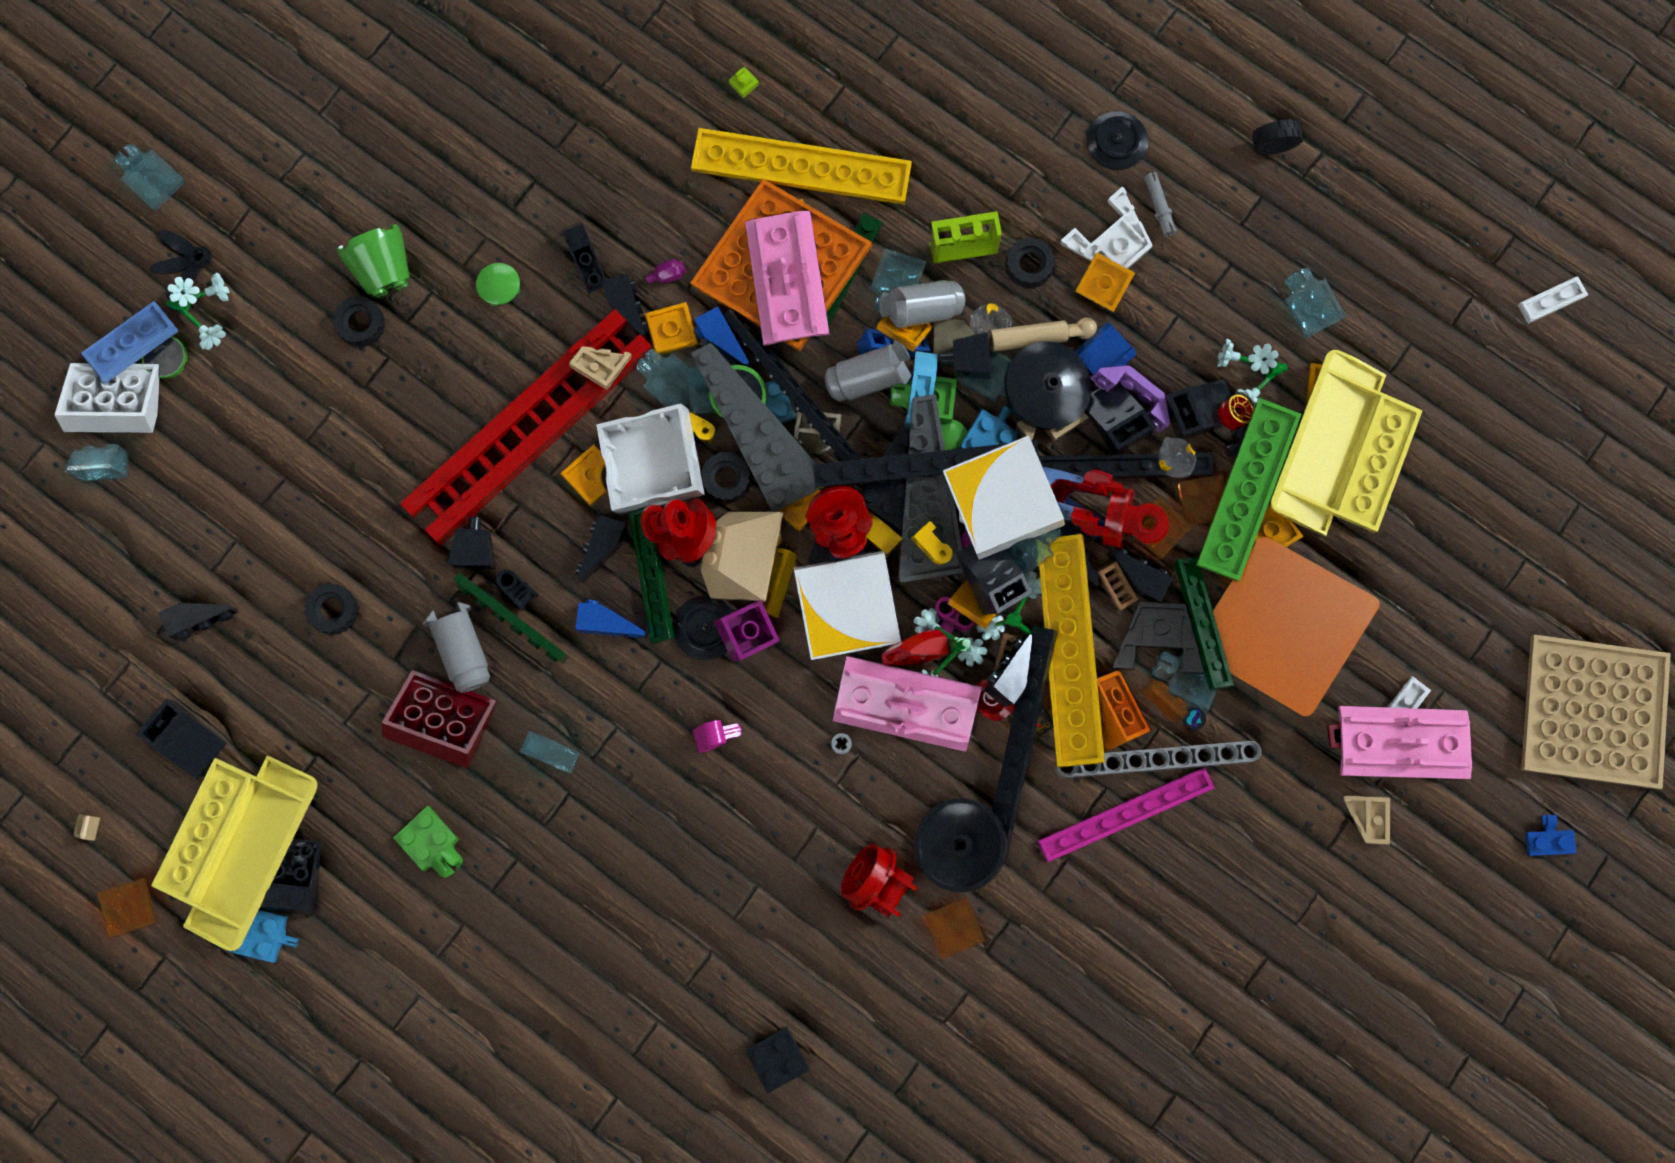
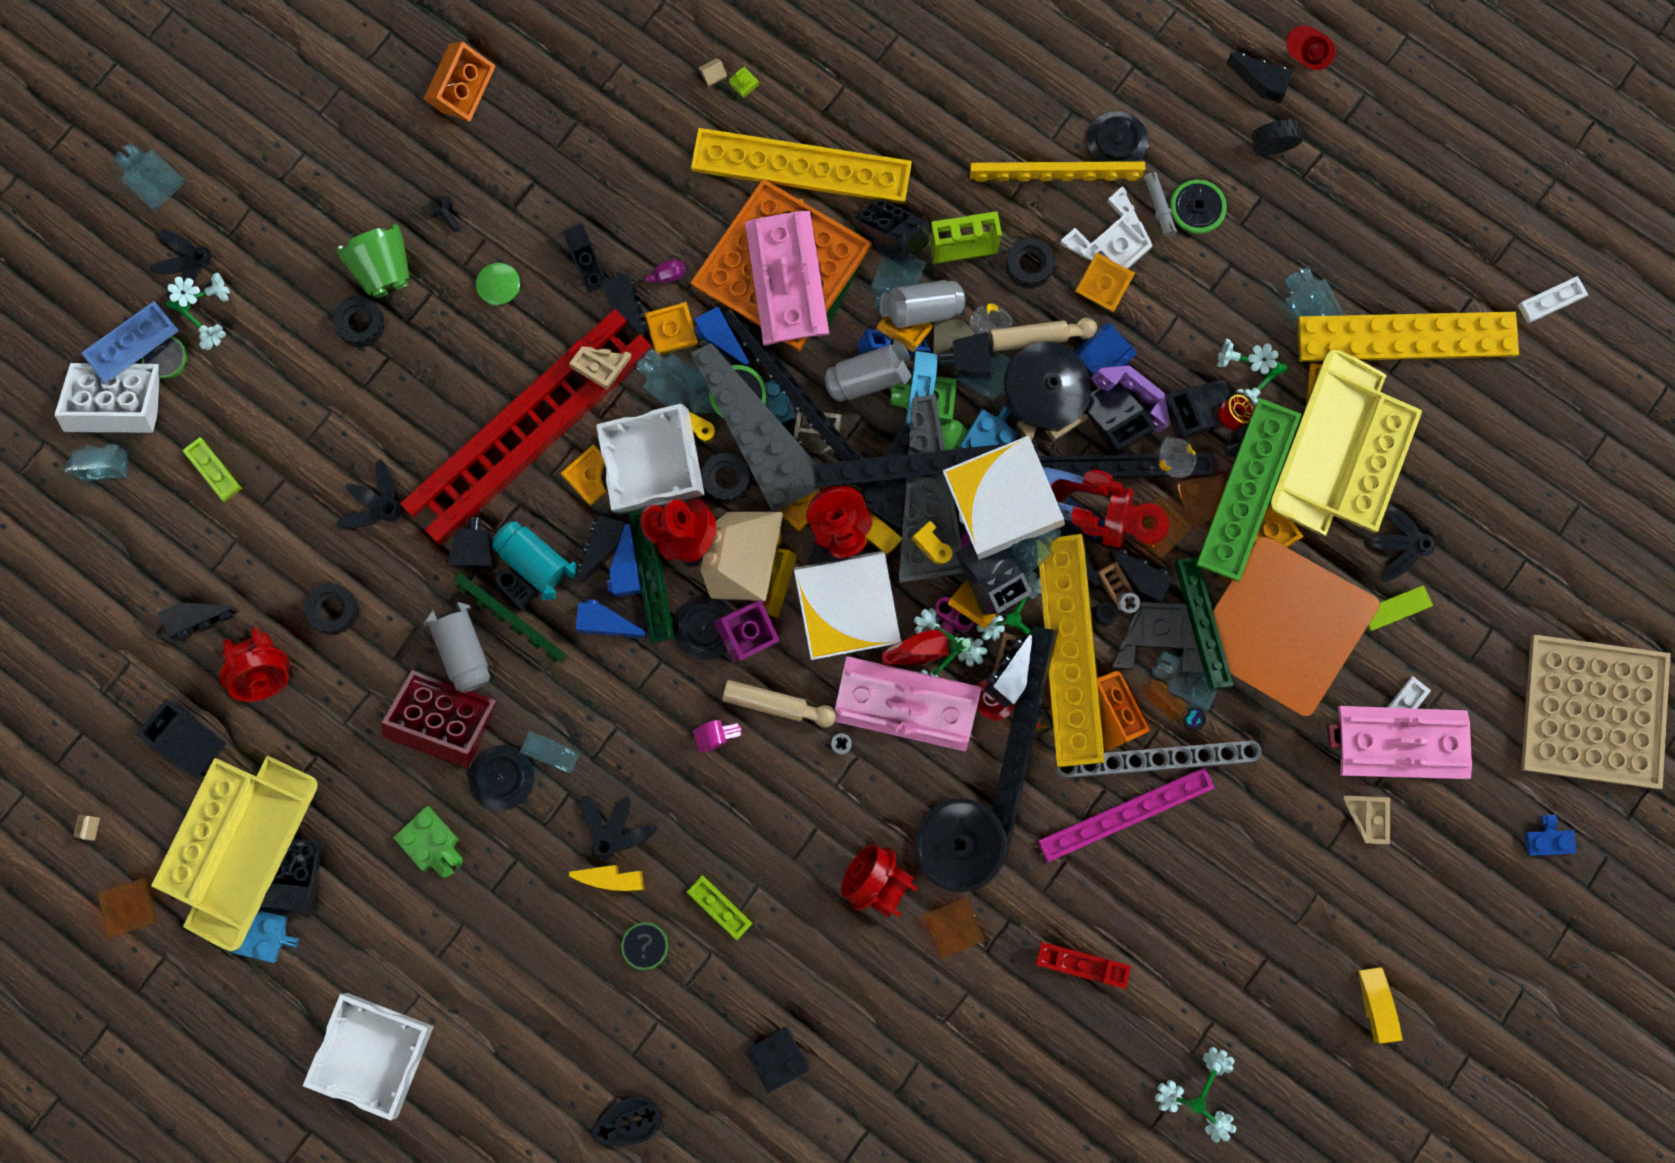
none -> lime tile [182,437,242,502]
none -> red piece [219,626,290,702]
none -> white tile [303,993,434,1120]
none -> black plant [337,460,402,528]
none -> orange slope [423,42,496,122]
none -> black bar [429,195,460,232]
none -> black piece [468,745,535,811]
none -> teal piece [492,521,577,601]
none -> yellow slope [569,865,644,891]
none -> black plant [582,795,657,861]
none -> black piece [593,1095,661,1146]
none -> blue slope [607,524,642,598]
none -> black tile [621,922,669,970]
none -> lime tile [687,875,753,941]
none -> tan slope [698,58,727,87]
none -> tan piece [722,680,836,728]
none -> black slope [851,199,930,265]
none -> yellow plate [969,162,1145,182]
none -> red slope [1035,942,1131,989]
none -> black tile [1095,602,1118,626]
none -> light grey bush [1117,592,1140,613]
none -> light aqua plant [1155,1047,1236,1143]
none -> black wheel [1170,180,1227,234]
none -> black slope [1226,51,1293,103]
none -> red piece [1286,25,1336,70]
none -> yellow plate [1297,312,1519,362]
none -> yellow slope [1358,967,1403,1044]
none -> black plant [1367,505,1436,582]
none -> lime tile [1367,585,1433,632]

